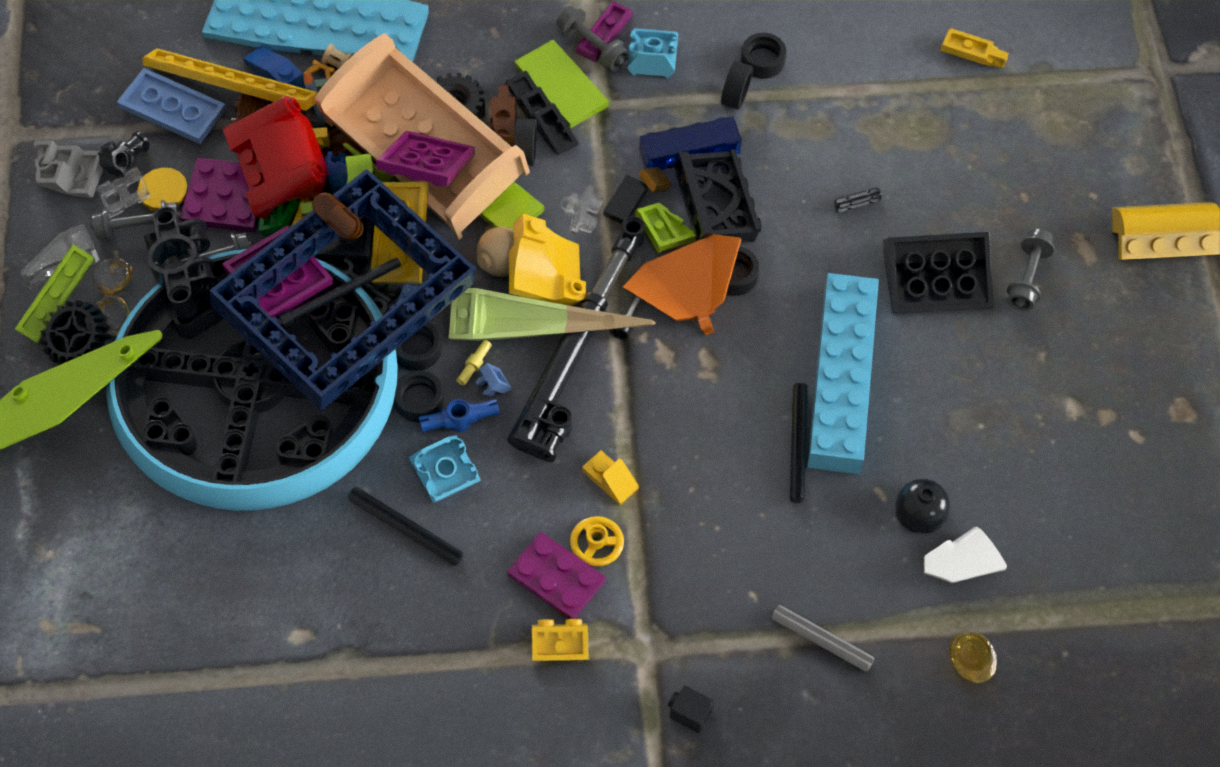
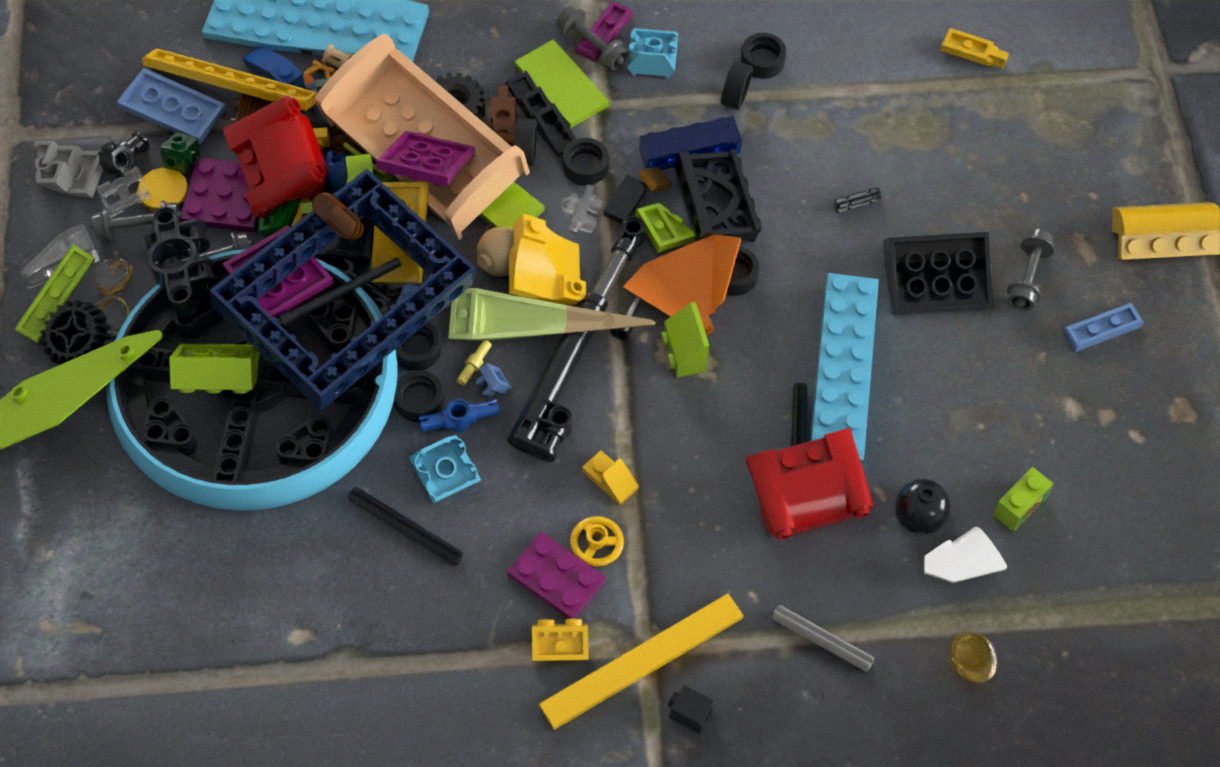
none -> dark green brick [160,132,200,173]
none -> lime slope [169,344,259,393]
none -> yellow tile [539,594,743,730]
none -> black tyre [562,137,609,186]
none -> lime slope [660,302,710,378]
none -> red piece [745,428,874,540]
none -> lime brick [993,467,1053,532]
none -> medium blue tile [1063,303,1144,352]

